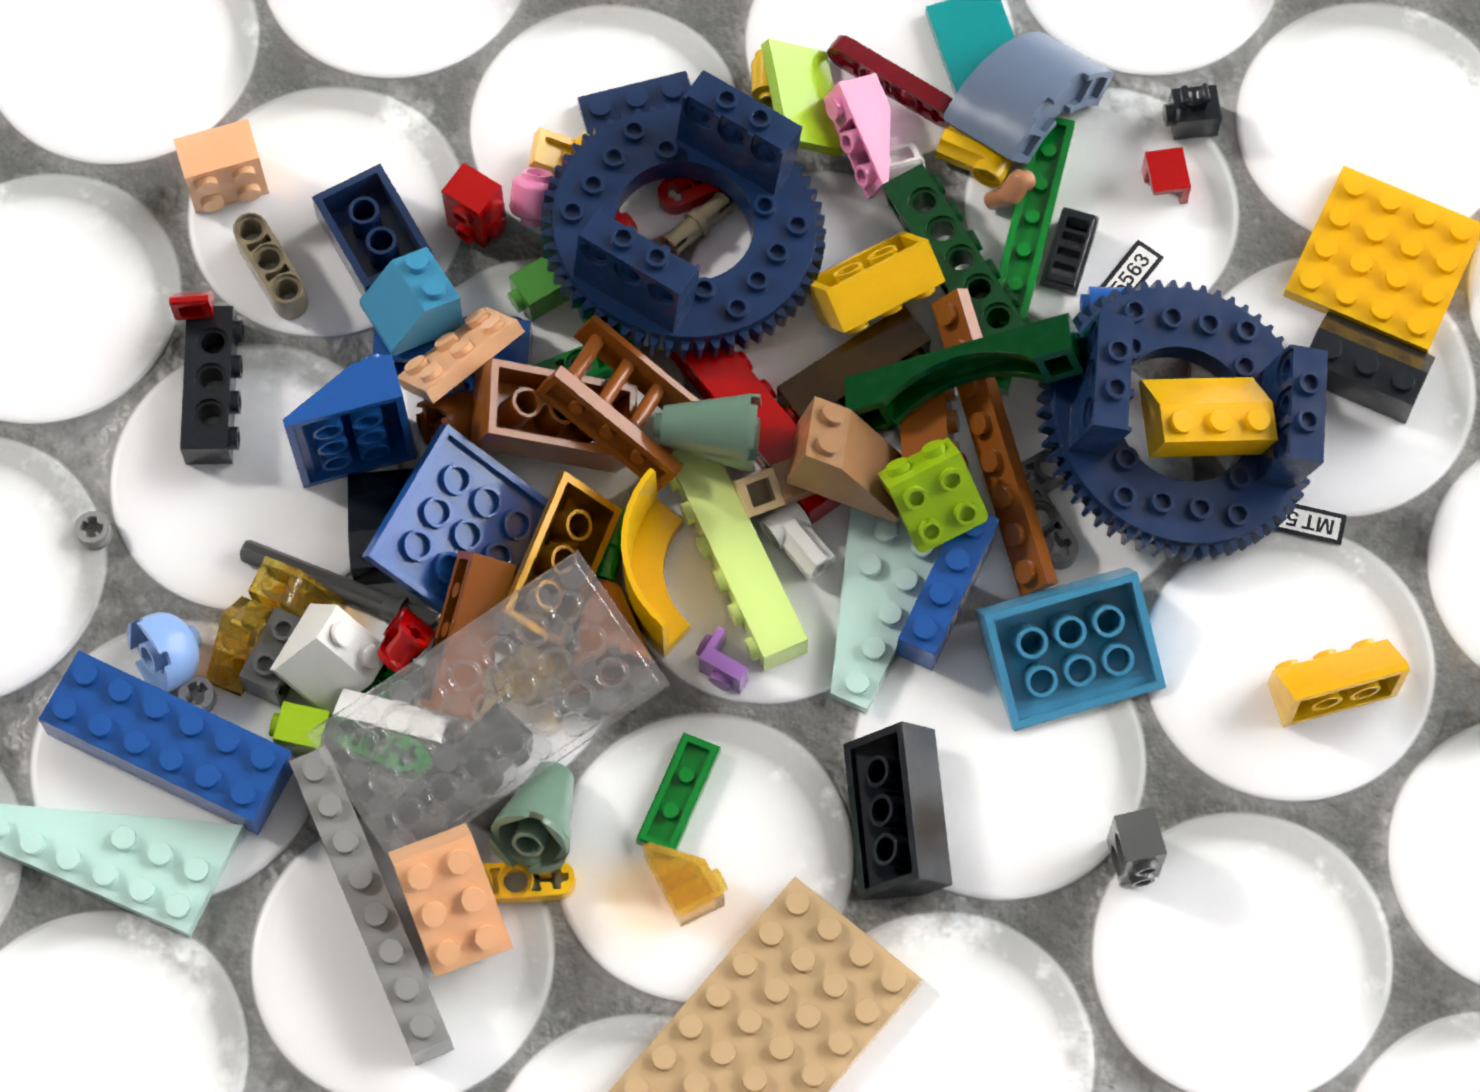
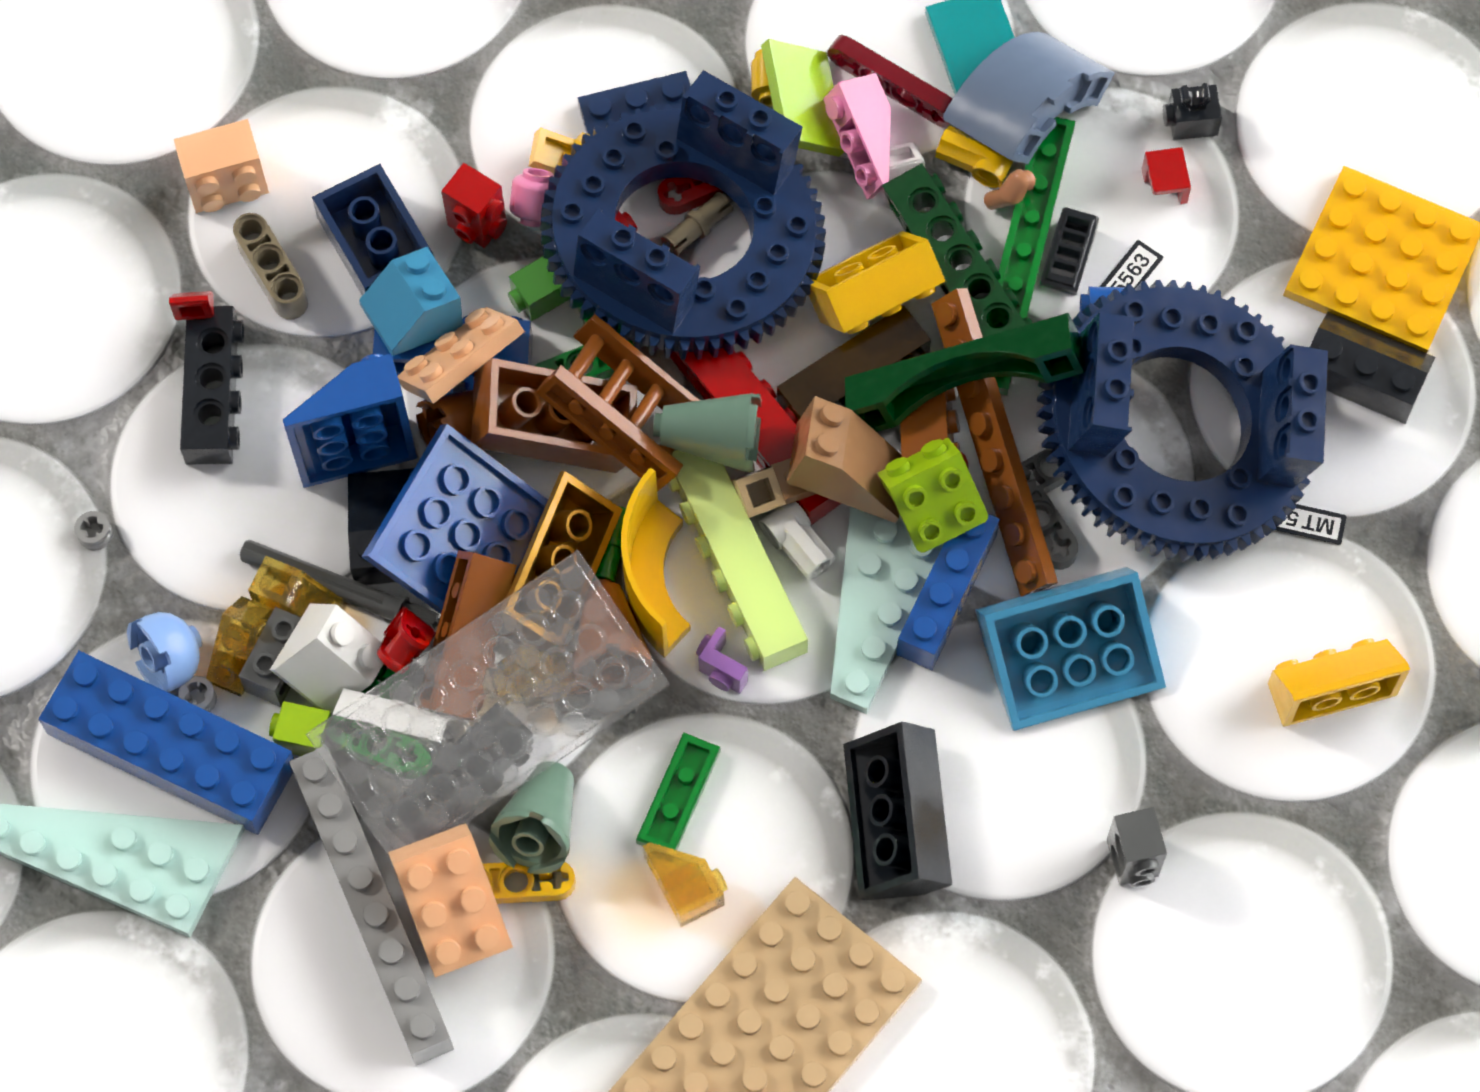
yellow slope [1139,377,1278,458] -> none

